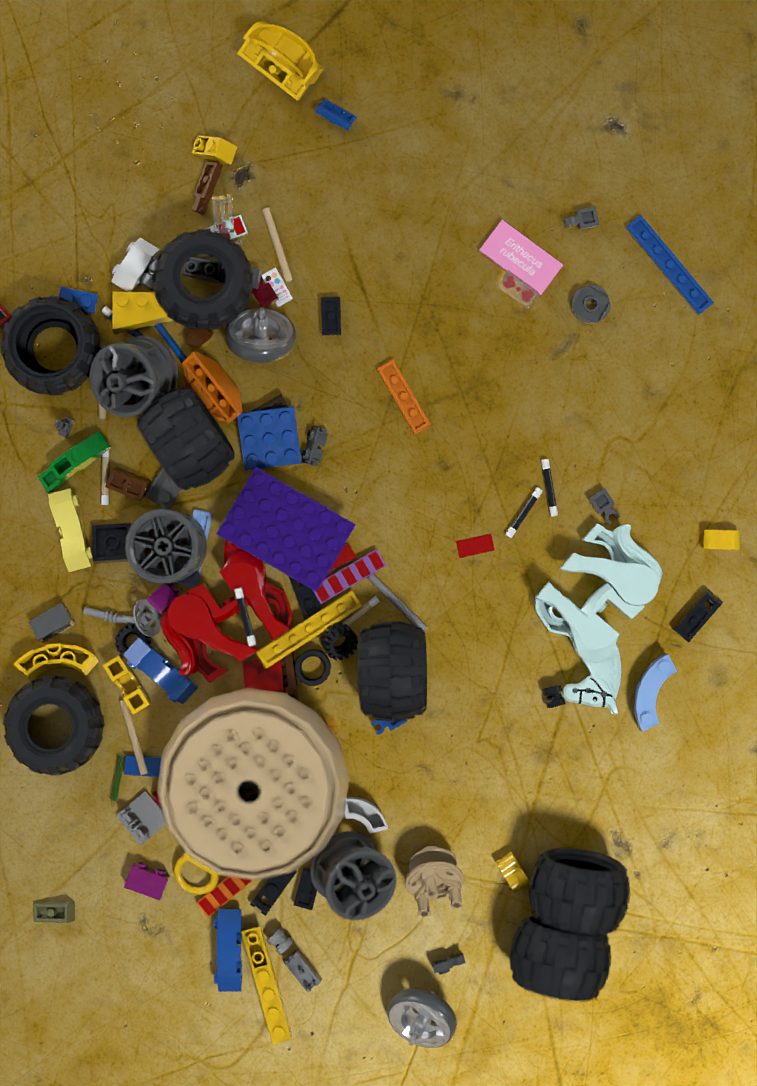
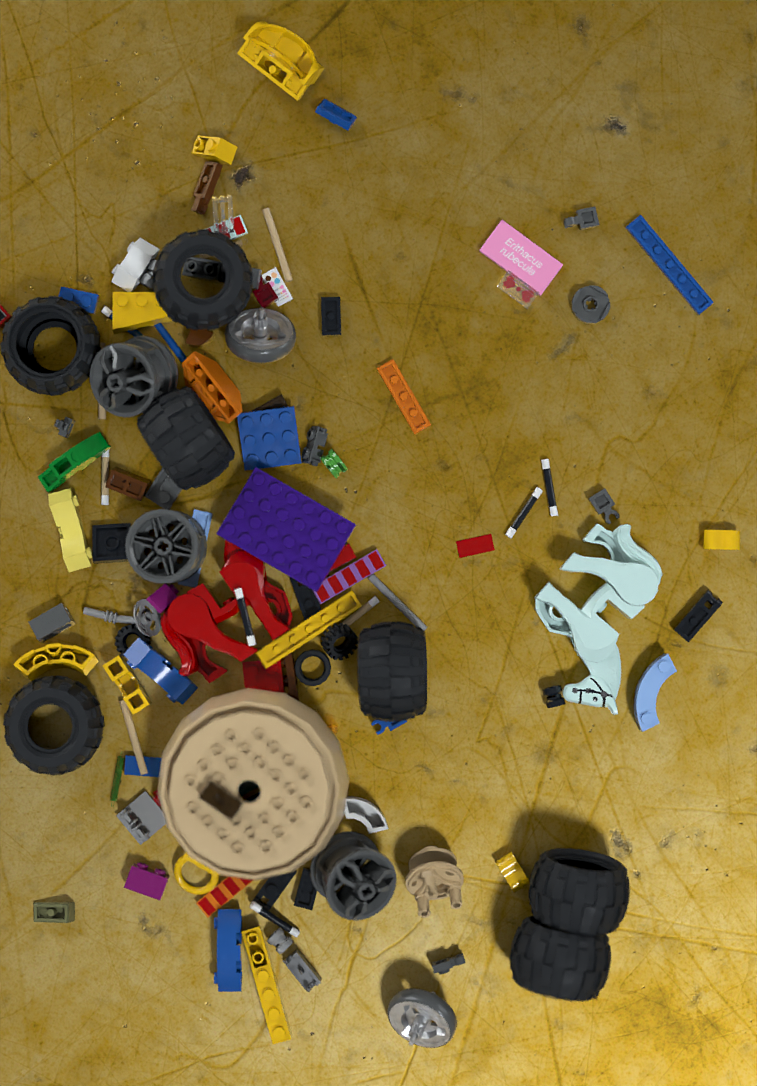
none -> dark brown plate [198,780,243,821]
none -> black bar [250,901,300,937]
none -> bright green wheel [320,449,348,479]

